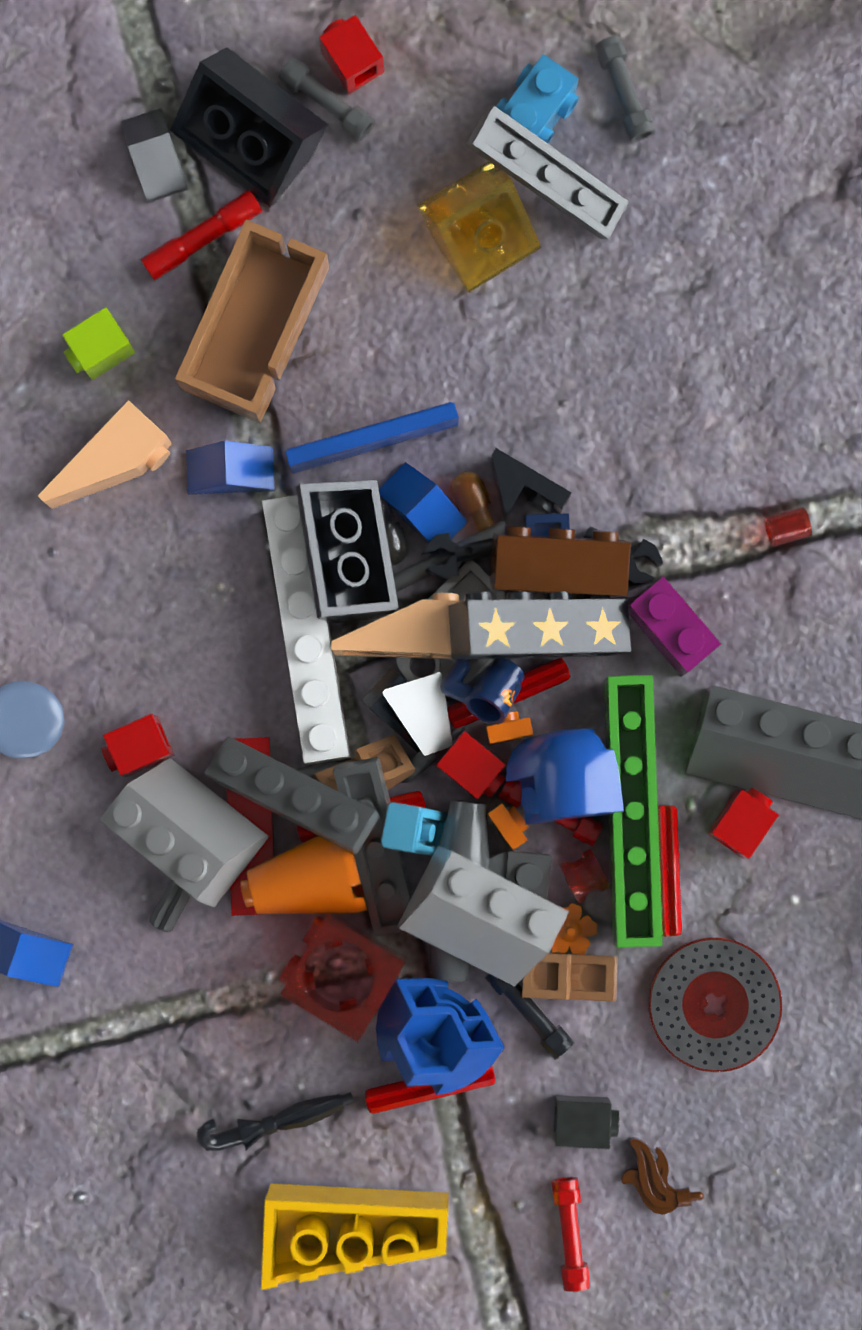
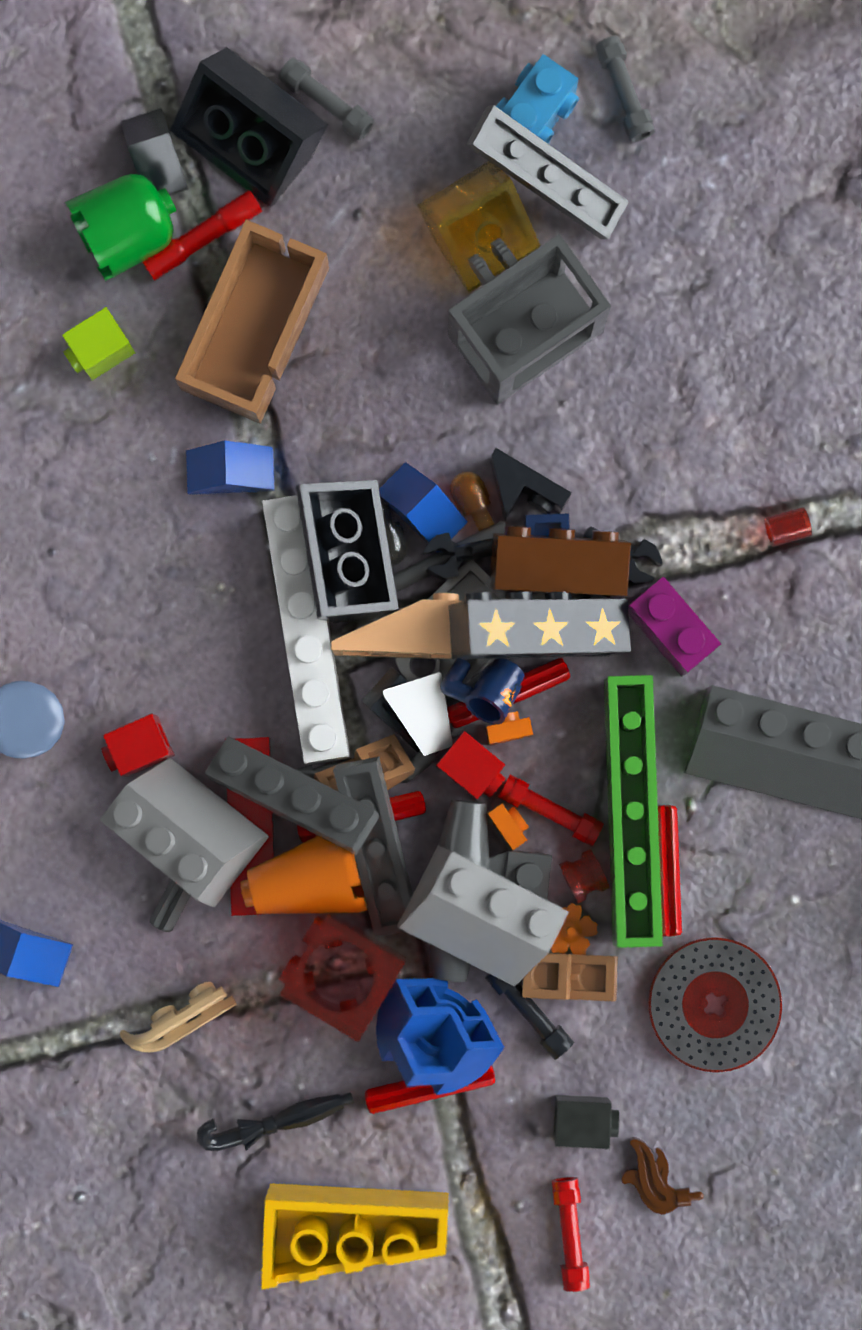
light nougat slope [38,400,172,509] -> none
blue tile [285,402,459,474] -> none
red brick [319,14,384,95] -> none
medium azure slope [382,803,447,856] -> none
blue brick [506,728,624,825] -> none
red brick [706,788,779,859] -> none
none -> green cylinder [64,174,177,282]
none -> tan piece [120,982,237,1053]
none -> dark grey piece [448,234,611,405]

